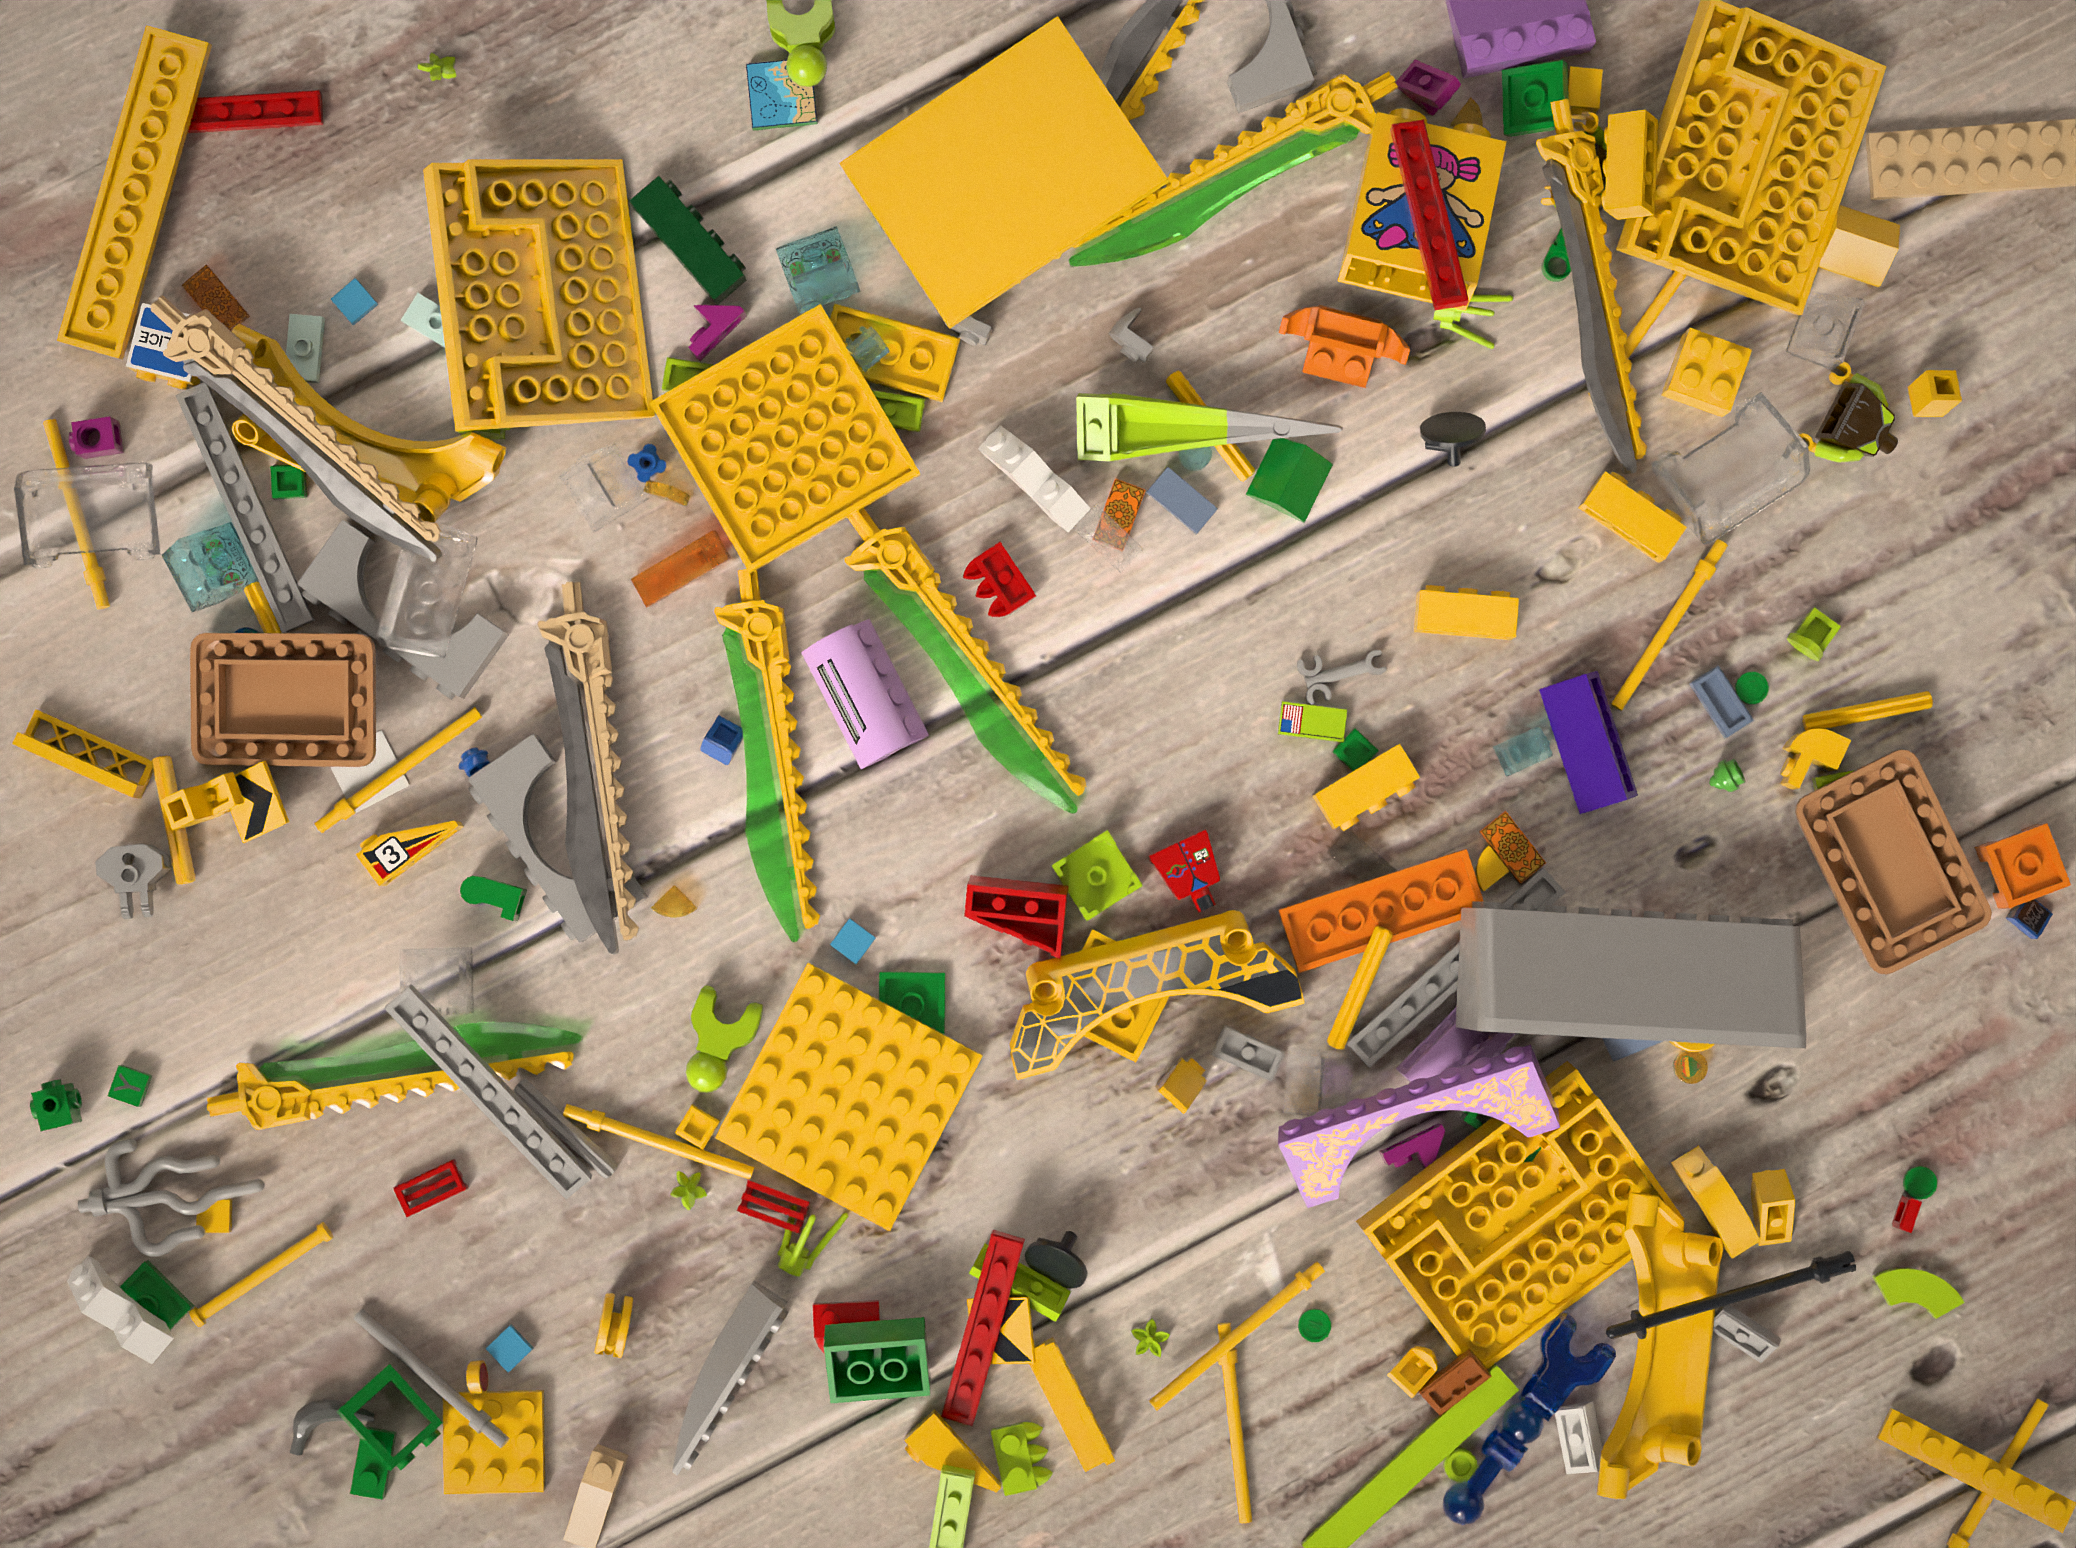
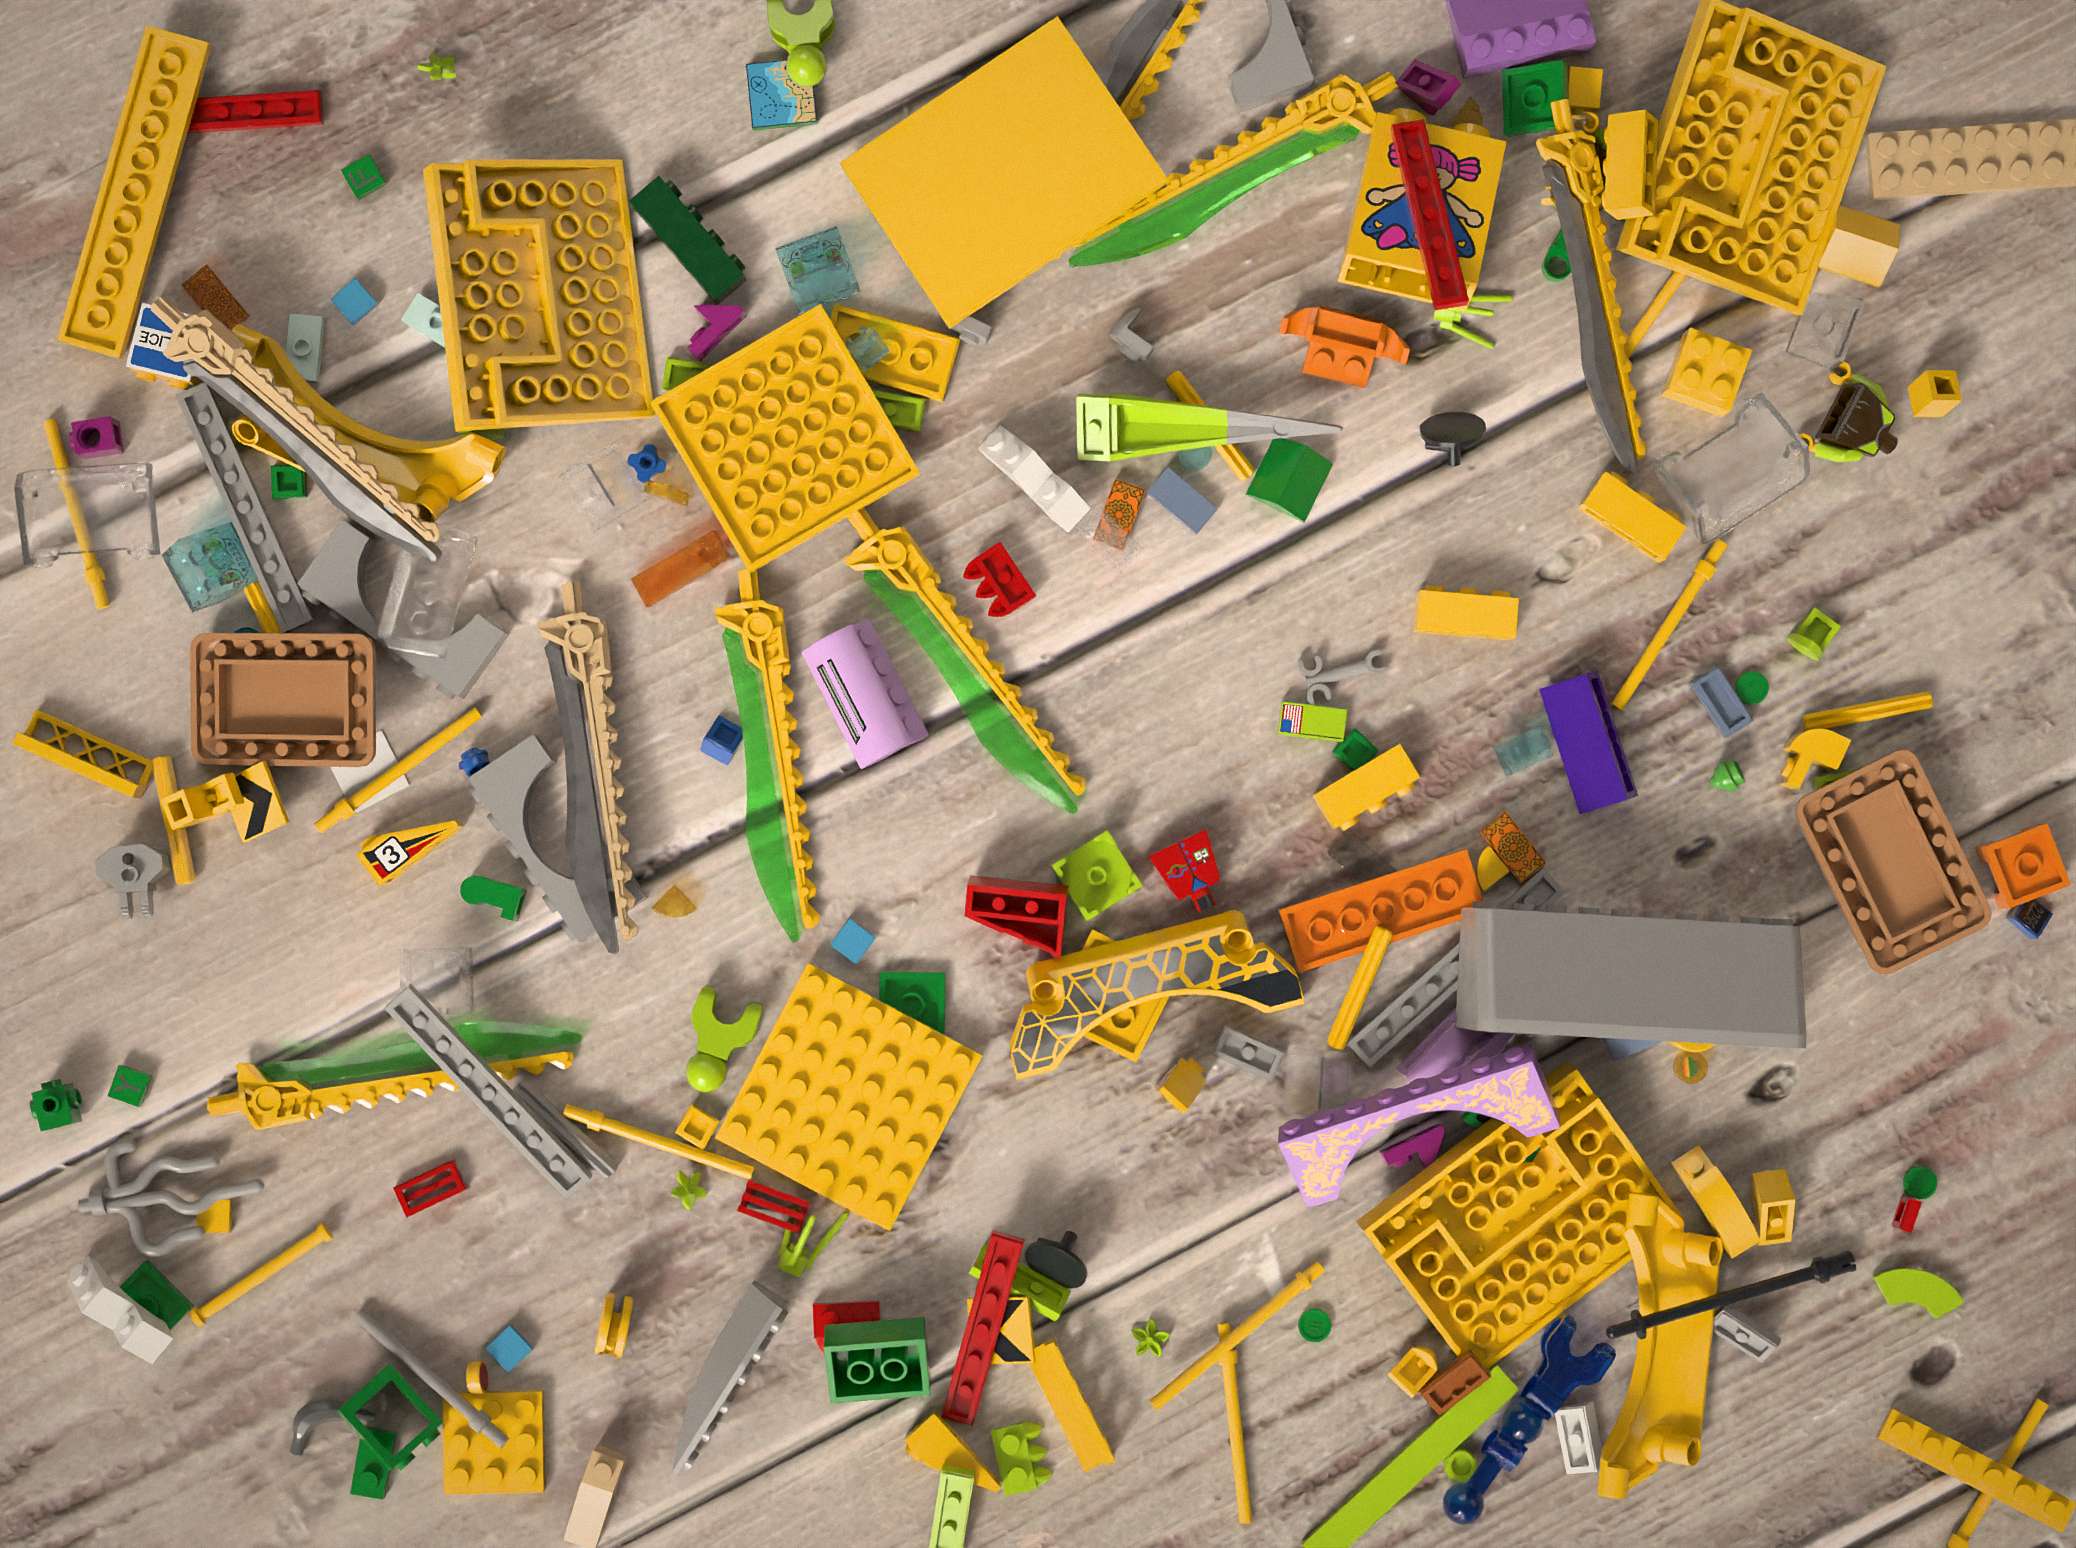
none -> green tile [341,154,387,200]

